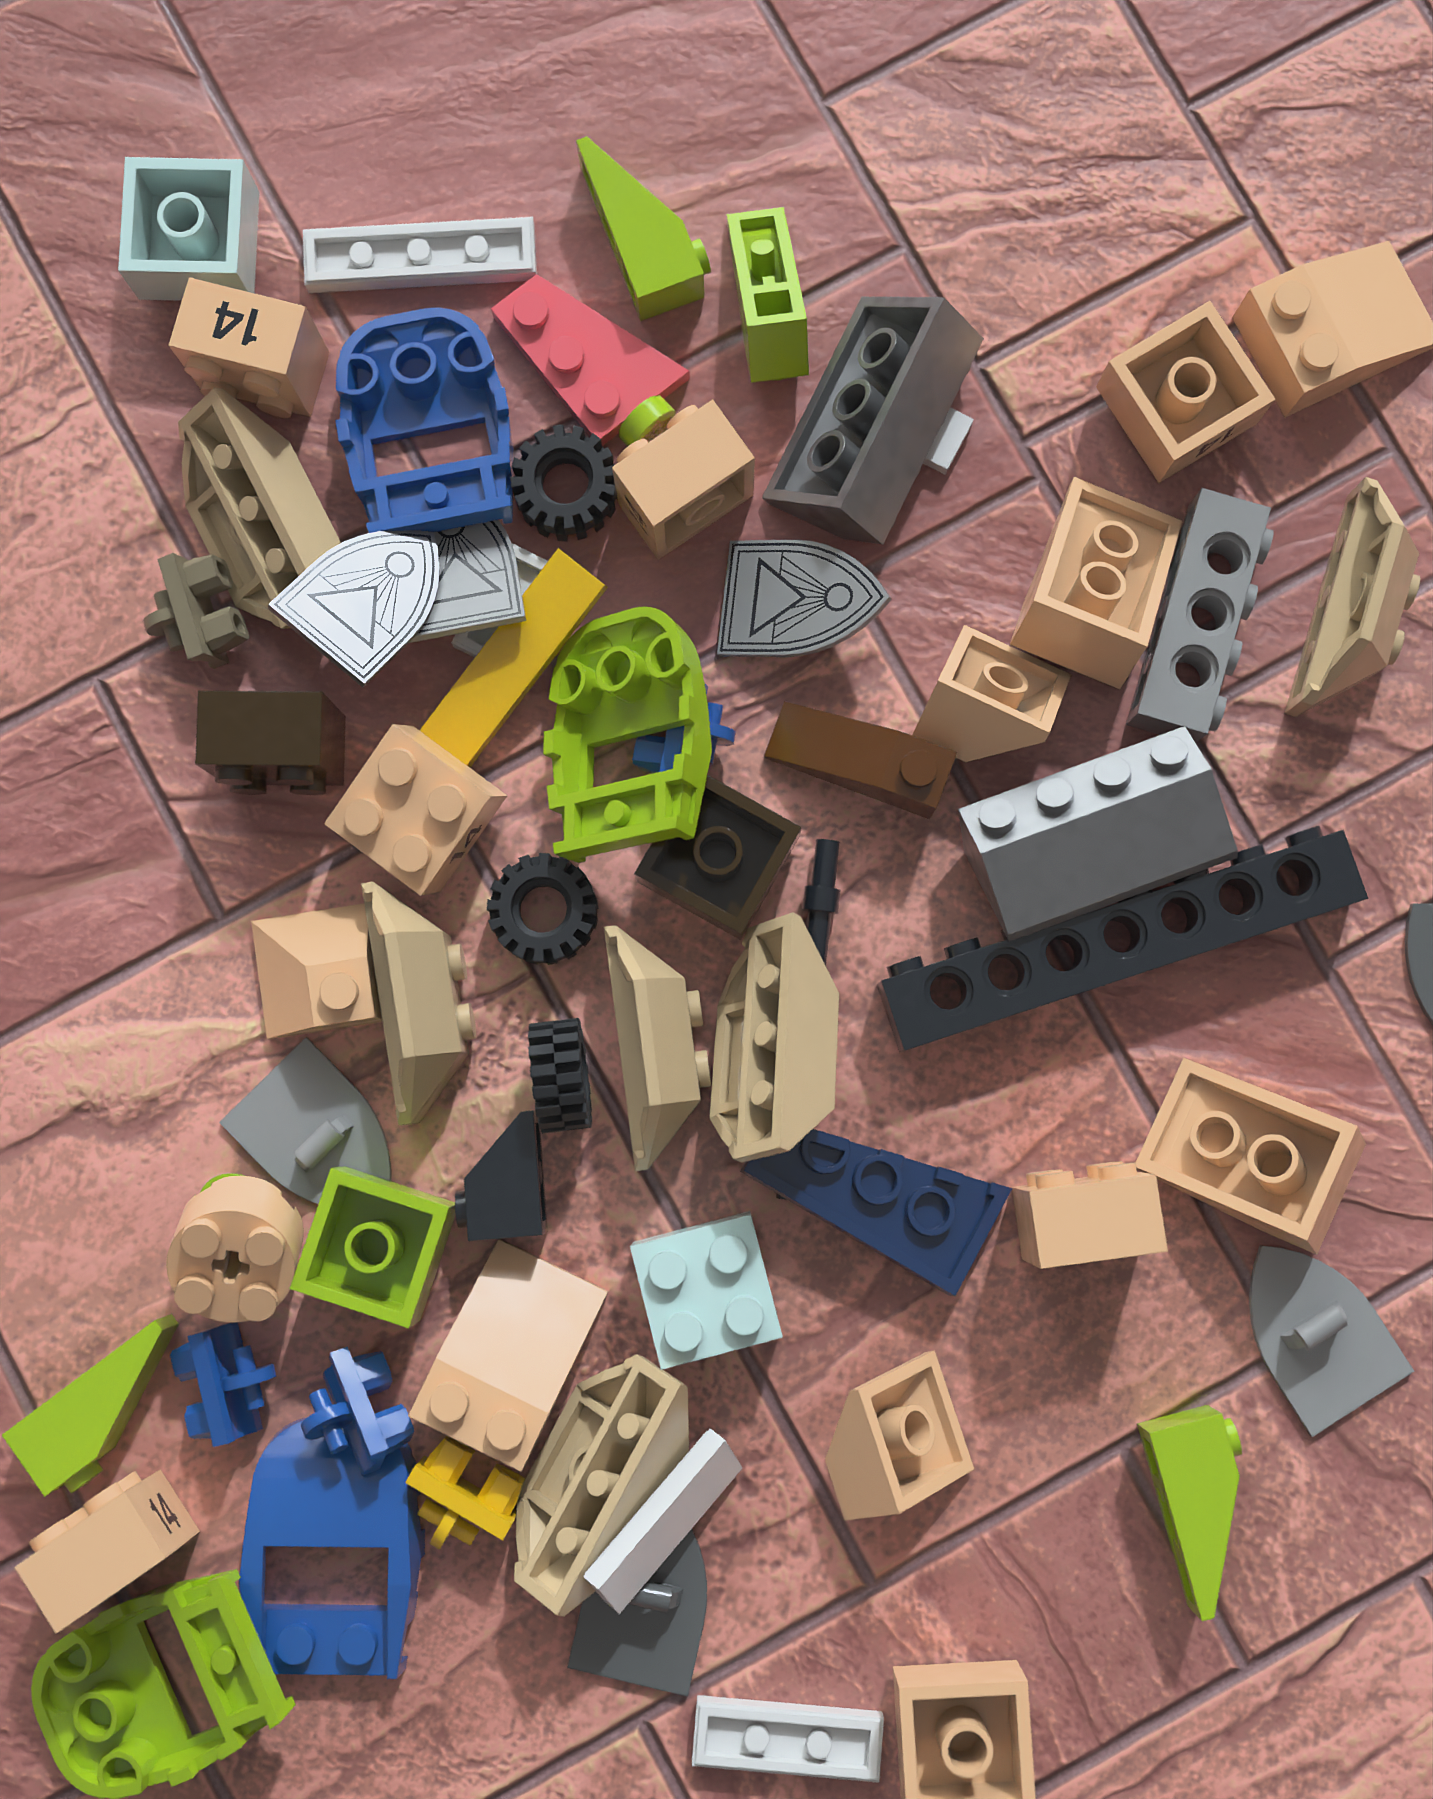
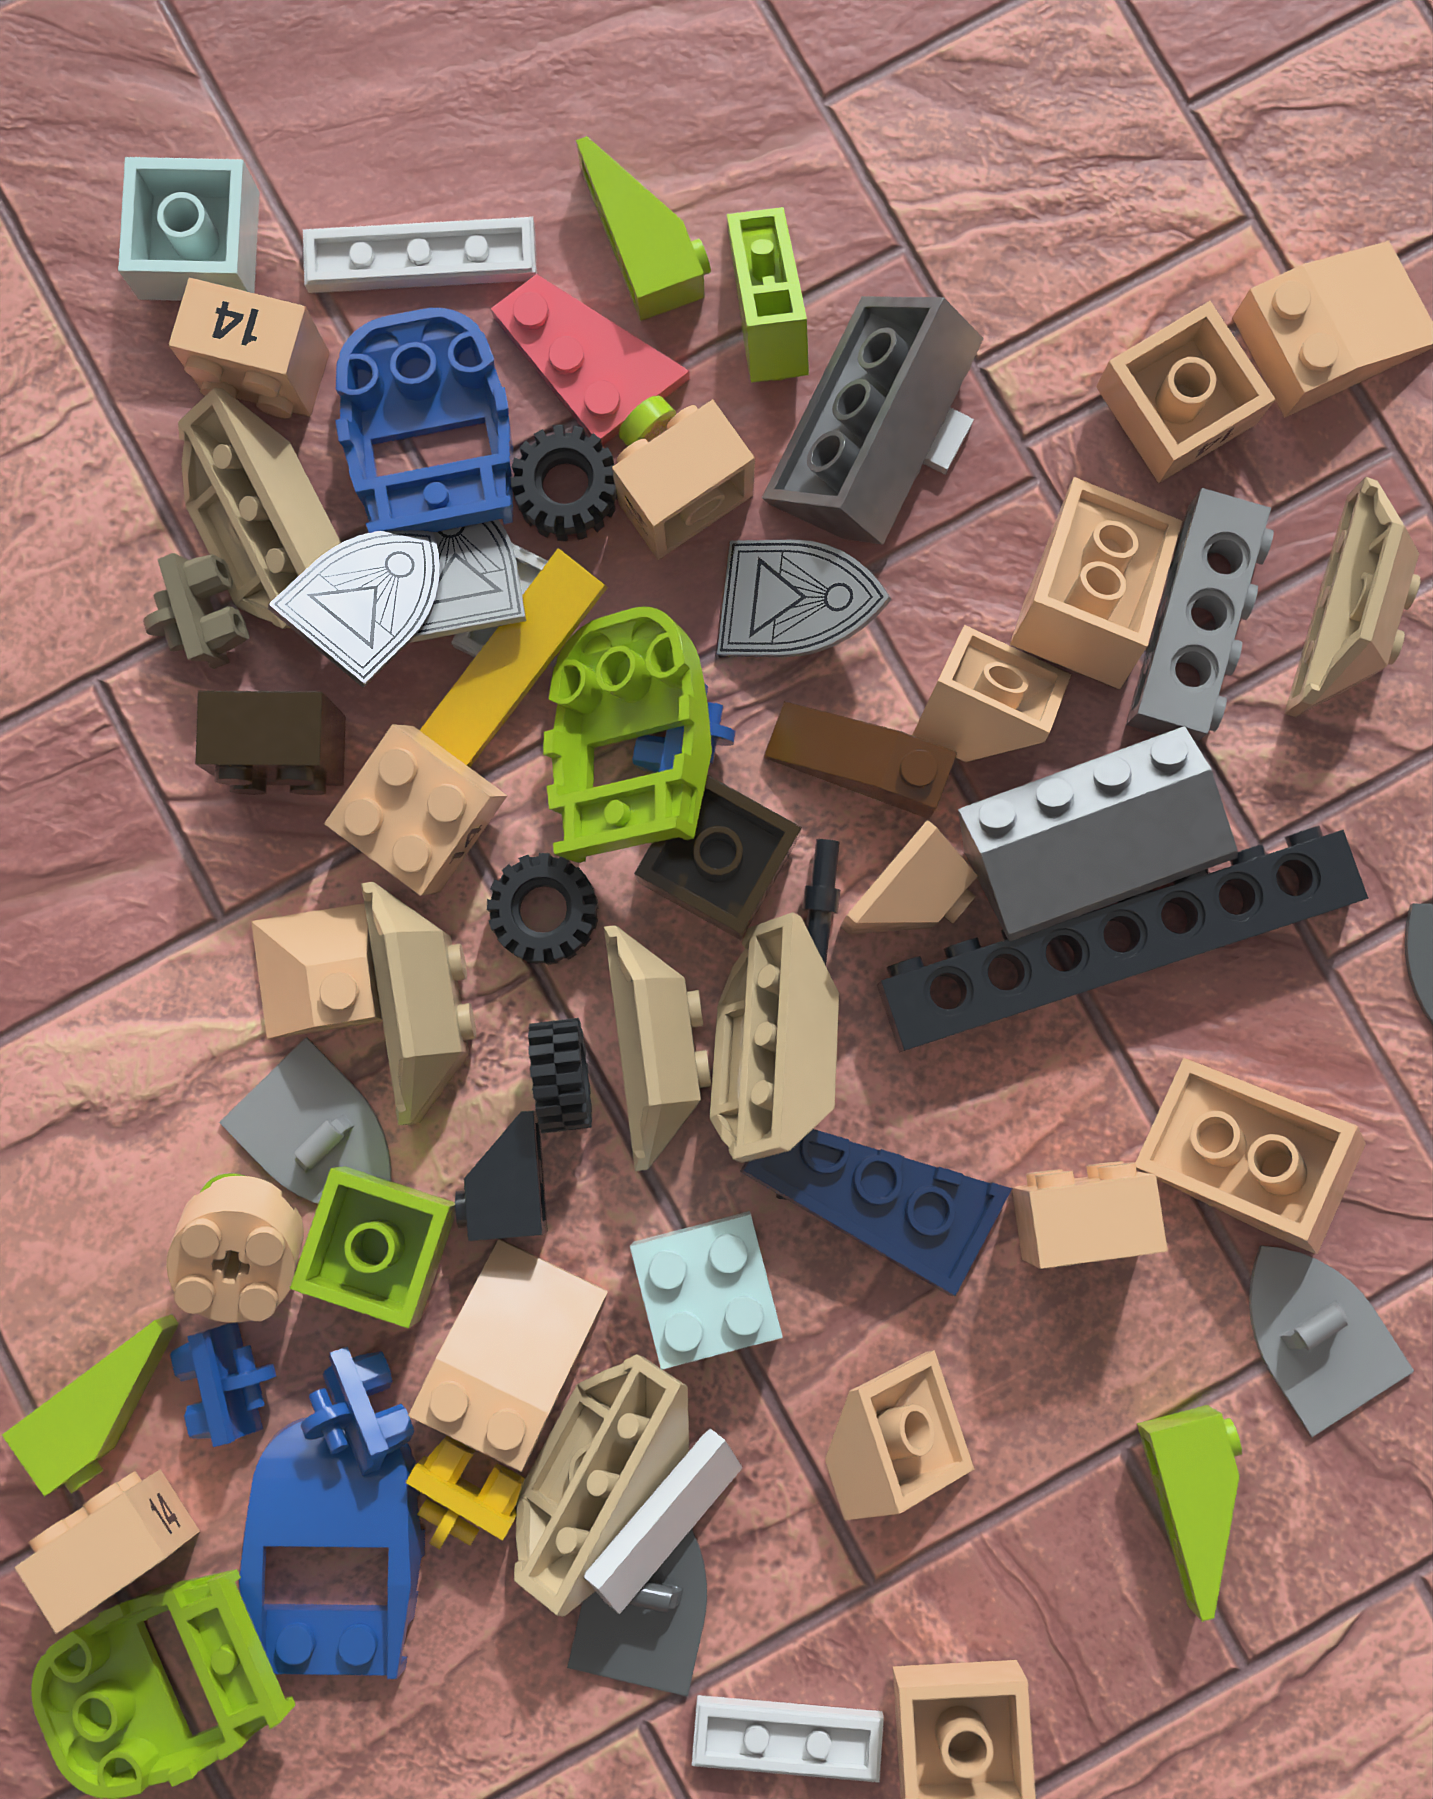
none -> light nougat slope [840,820,978,934]

